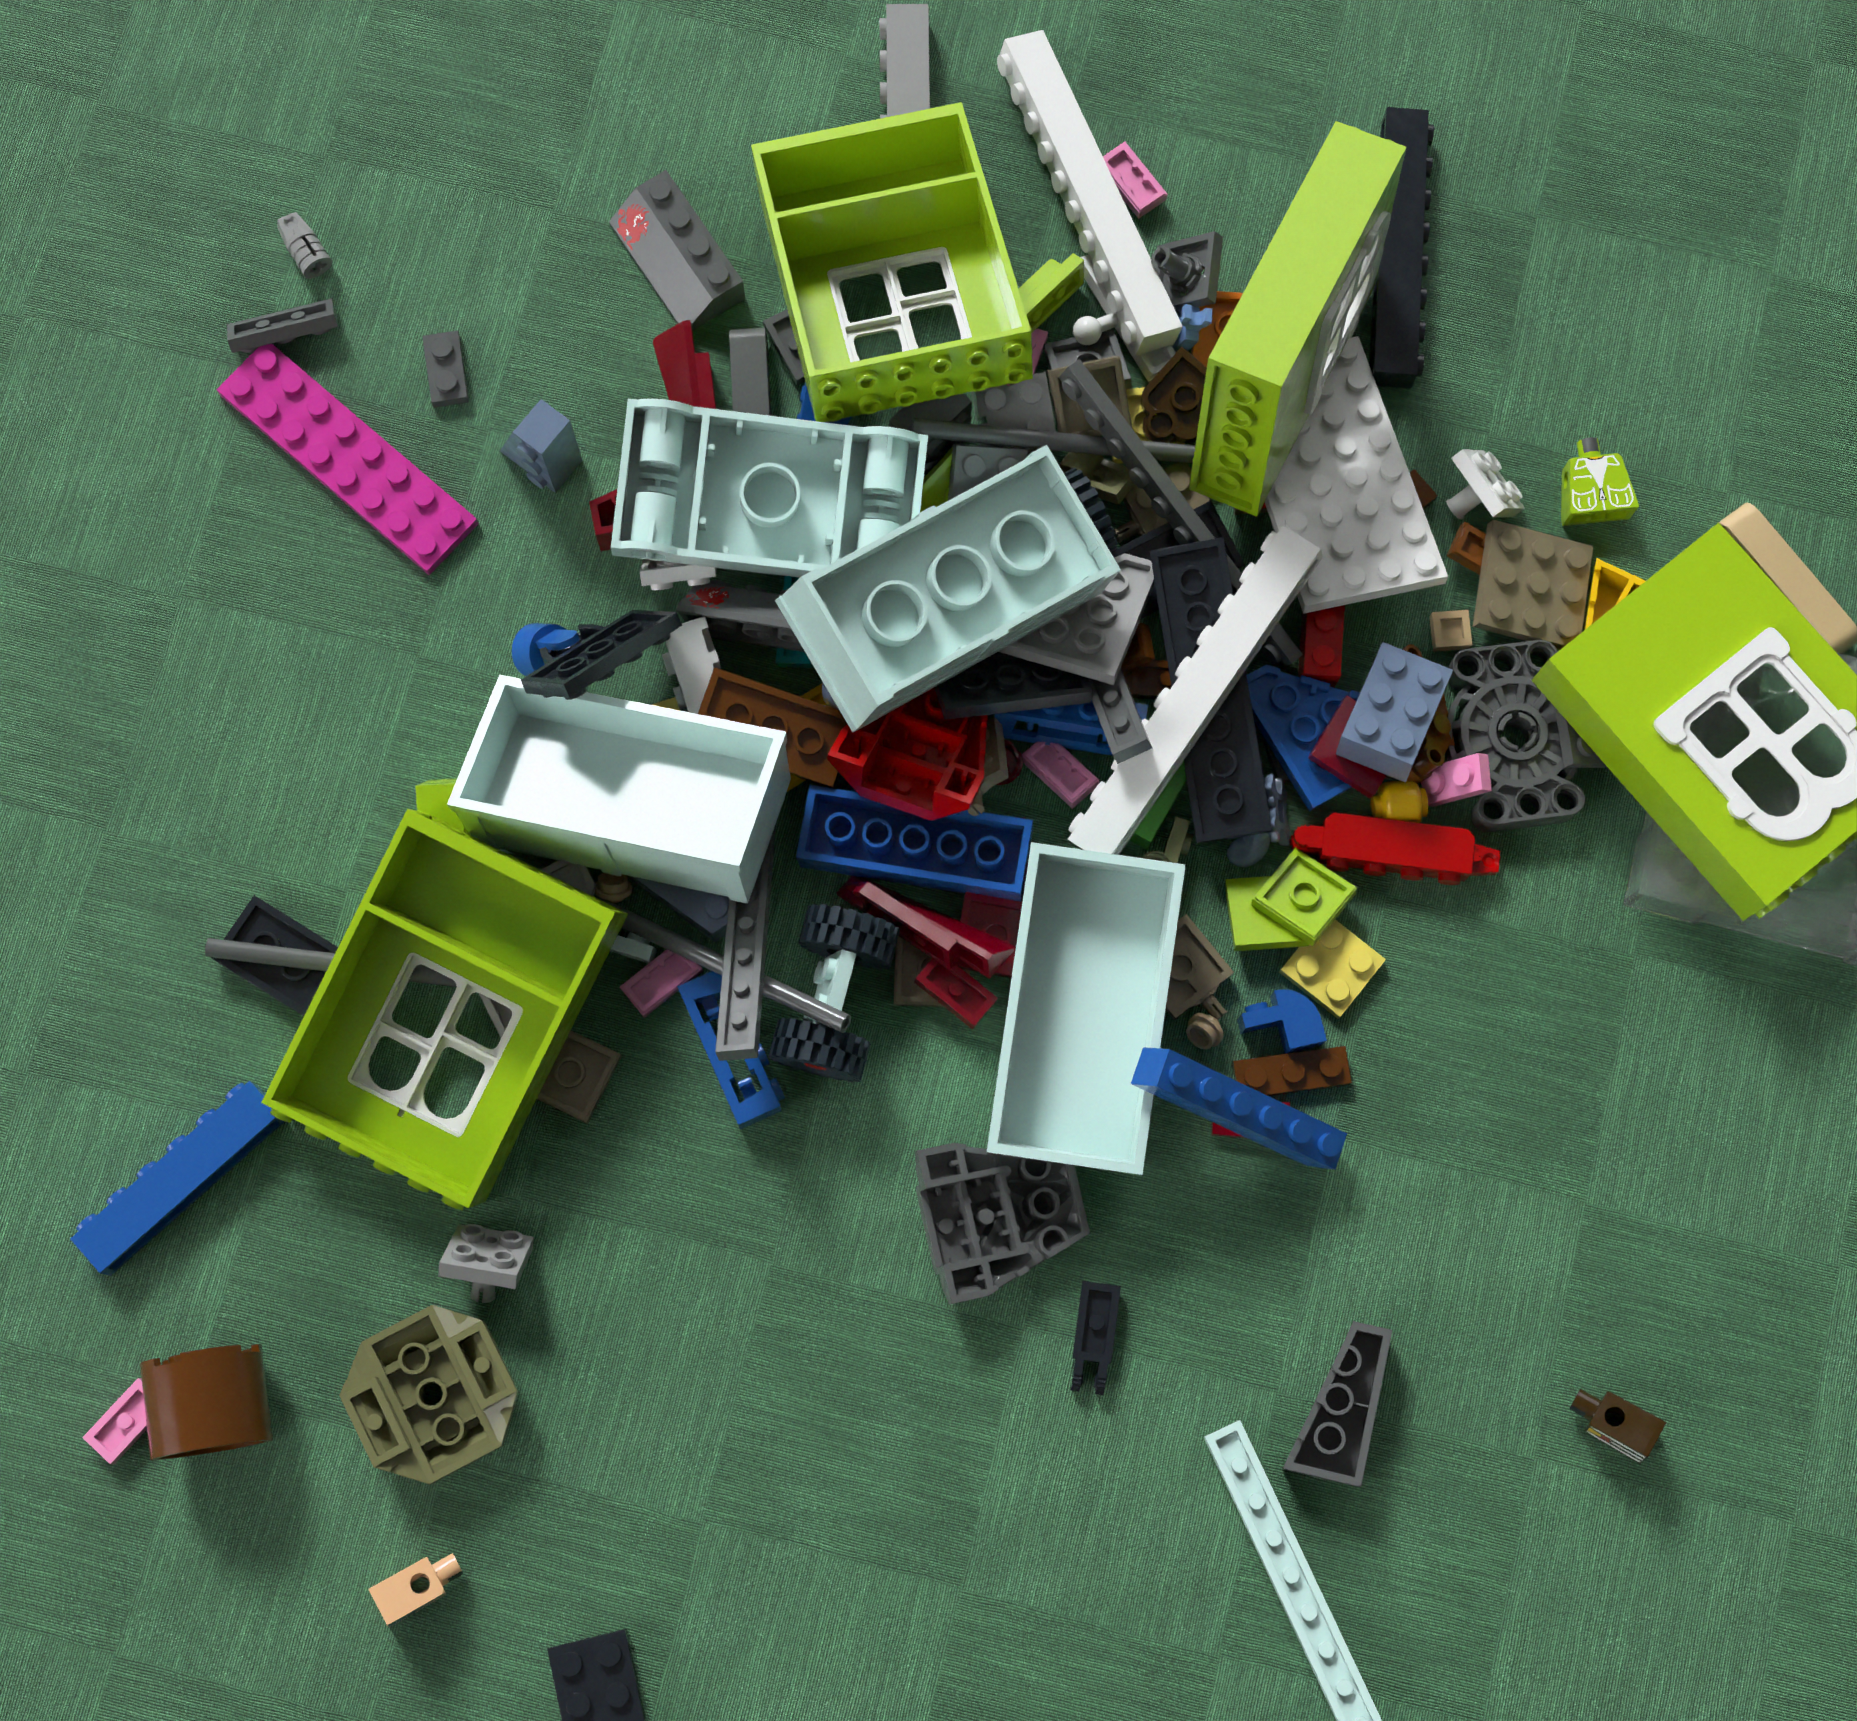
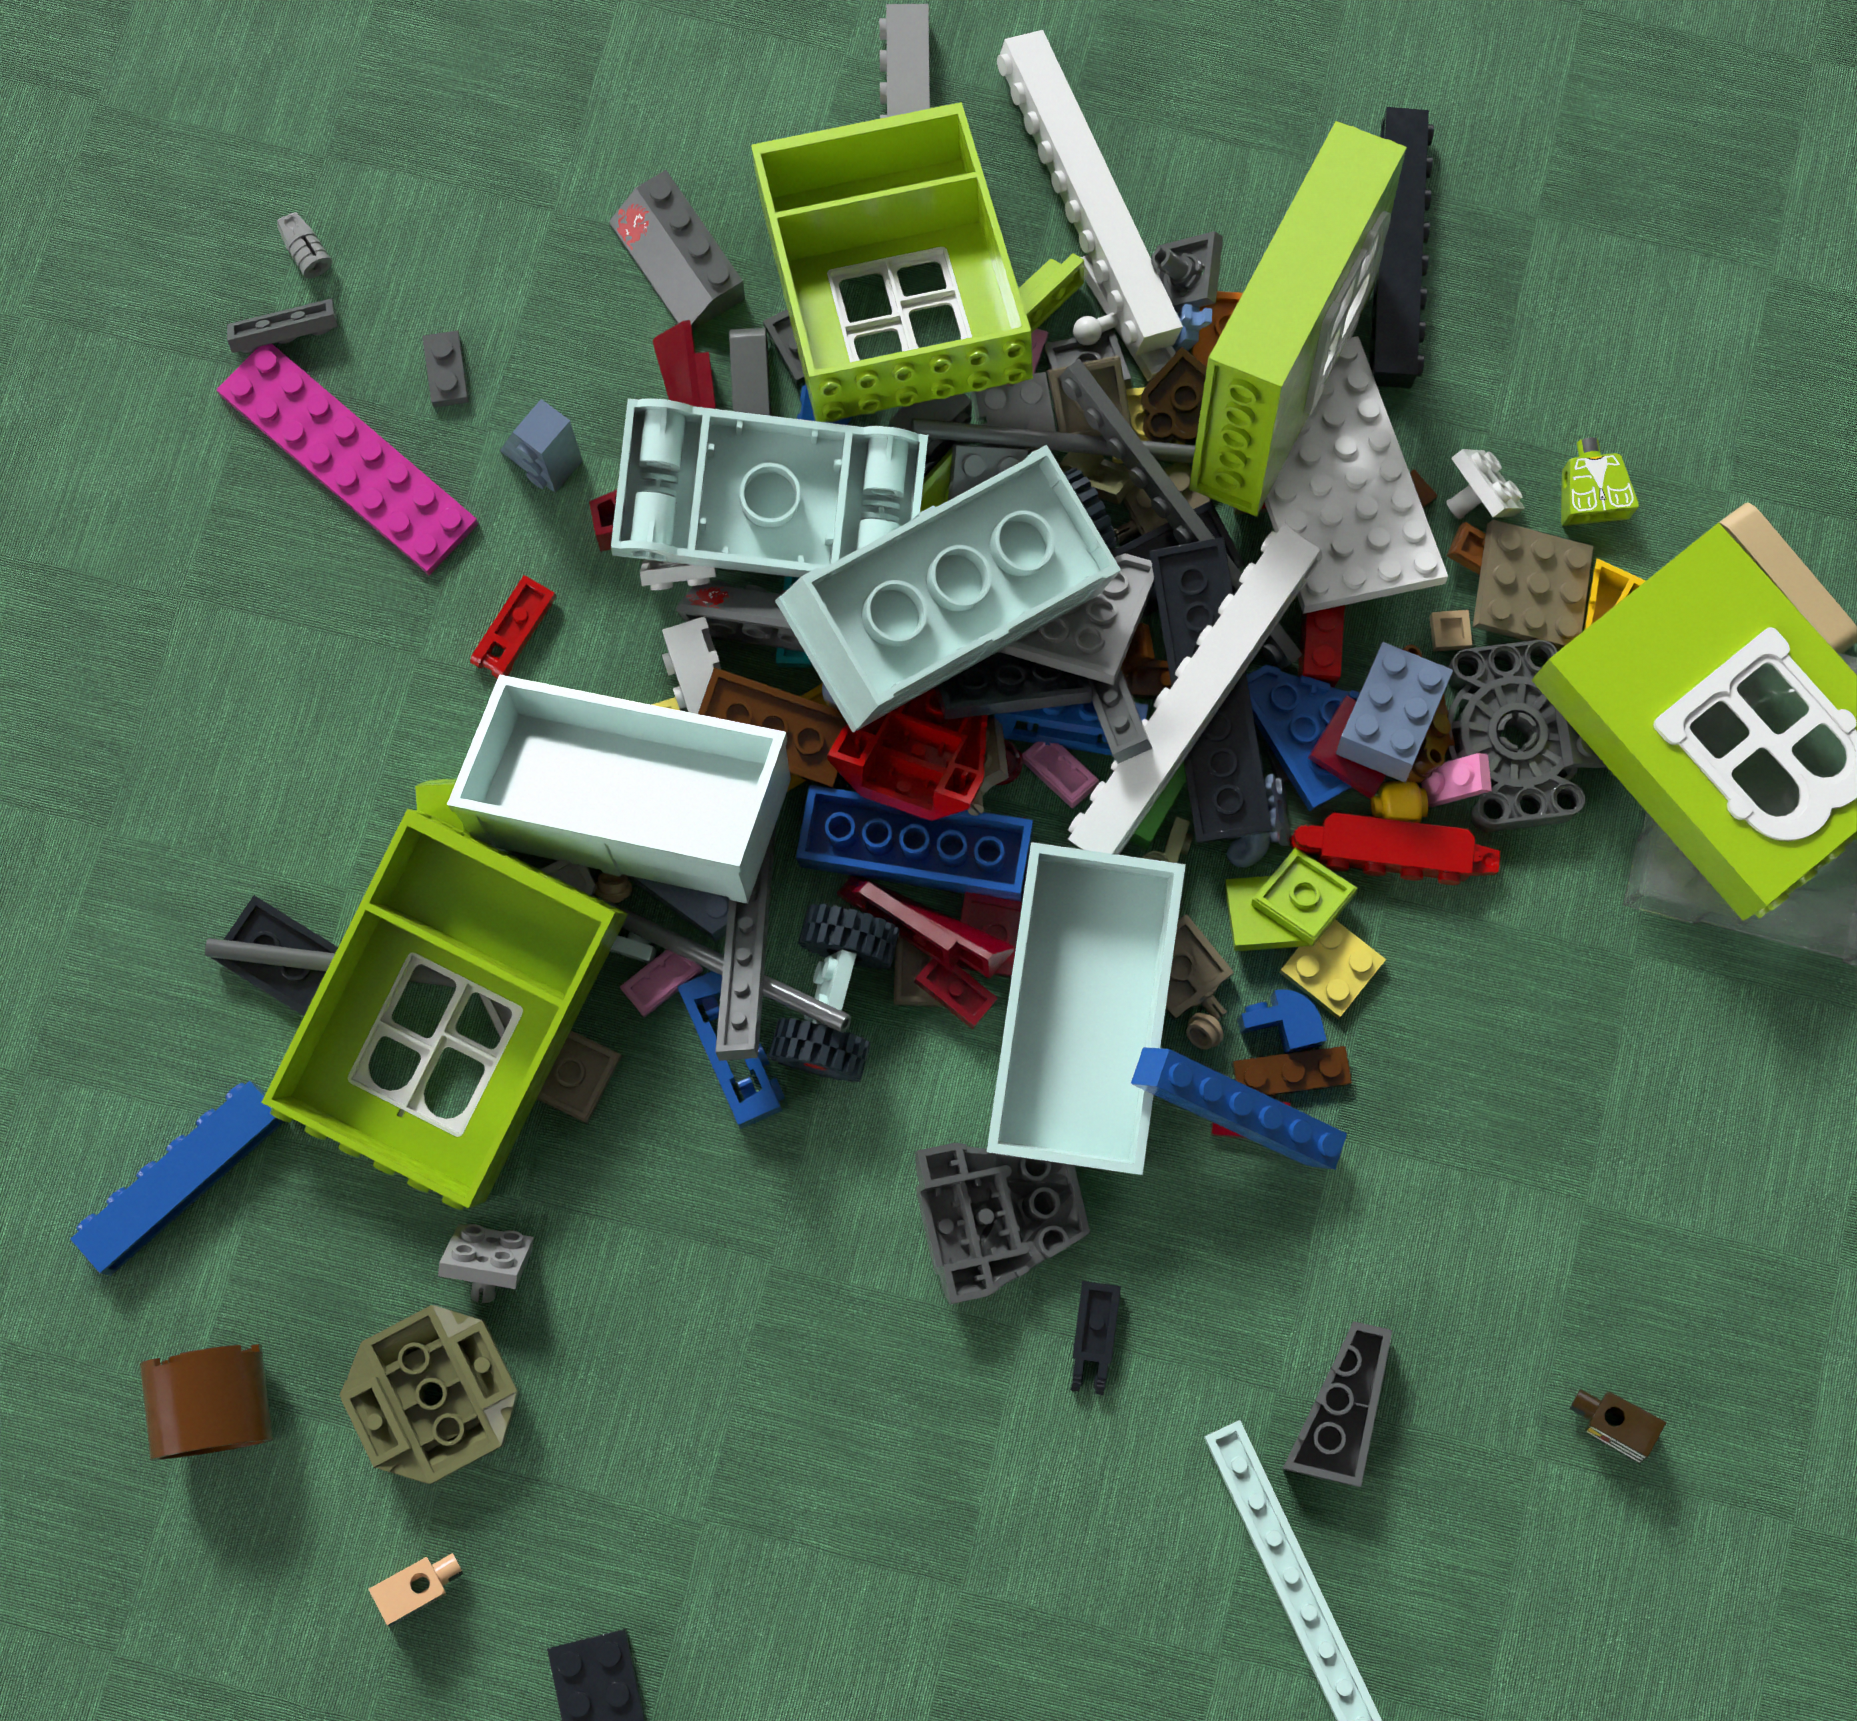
bright pink plate [82,1378,147,1464] -> none
black plate [512,610,682,700] -> none
bright pink plate [1103,142,1168,219] -> none
none -> red plate [470,575,557,679]

